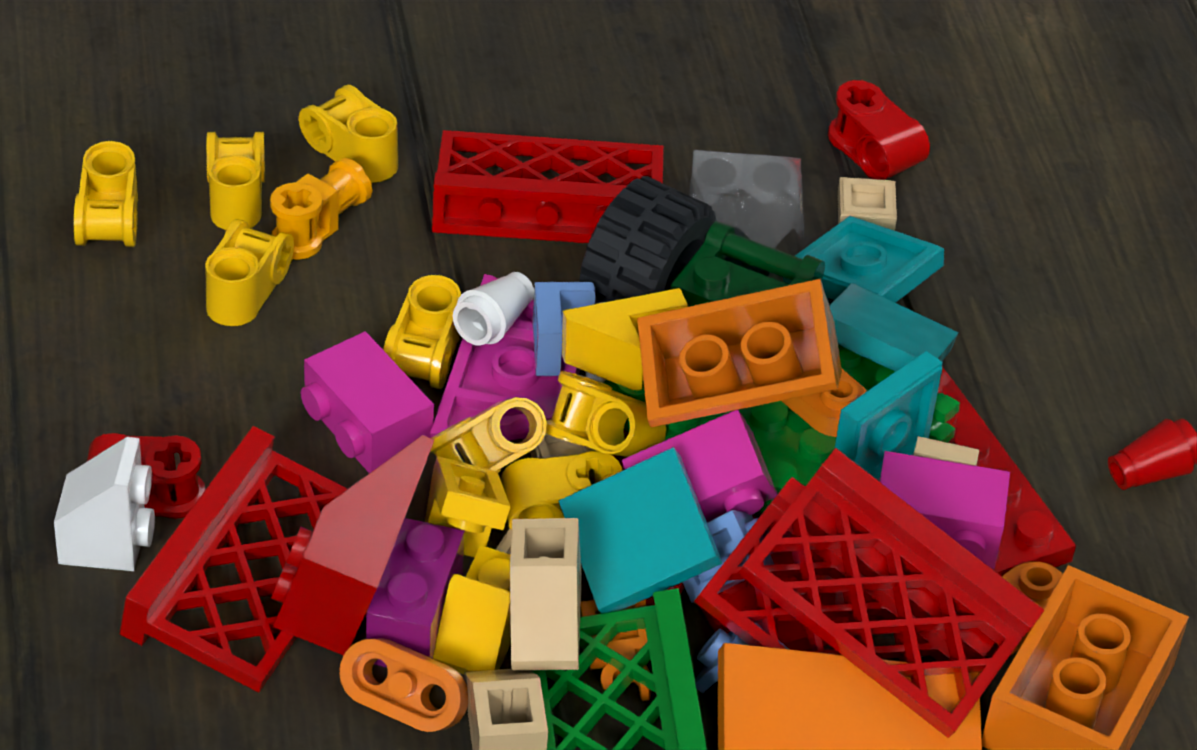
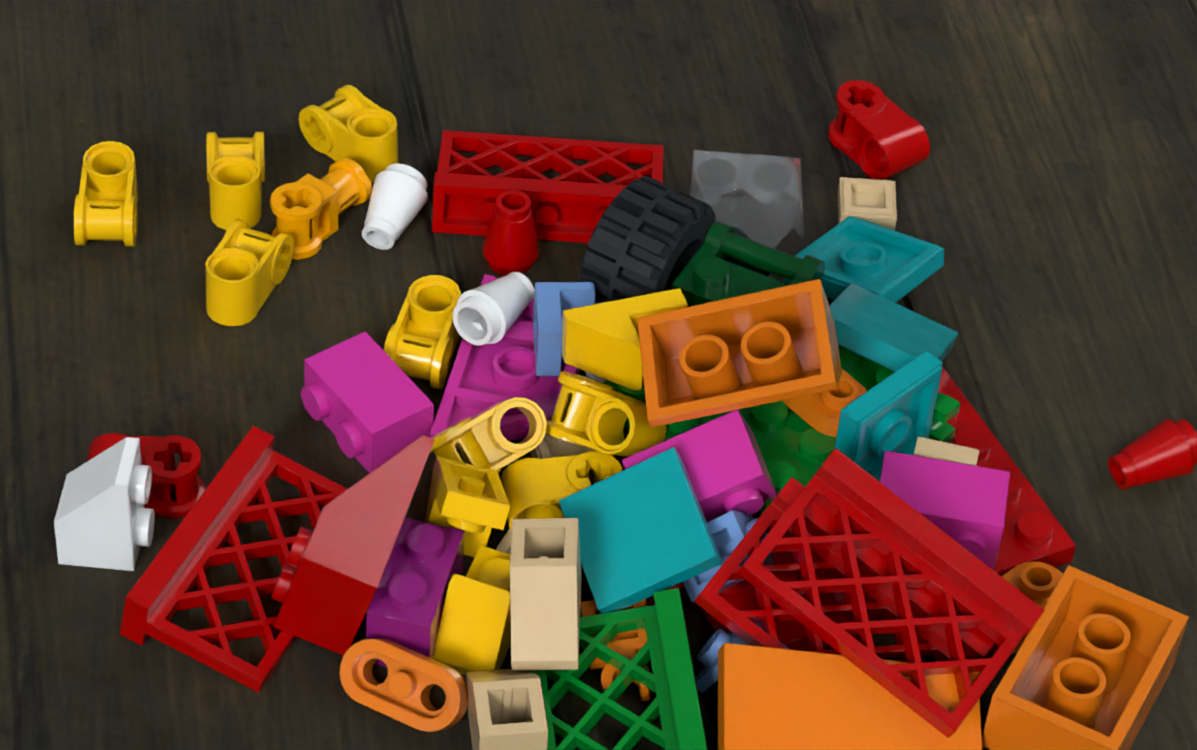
none -> white cone [362,163,428,250]
none -> red cone [482,190,540,276]

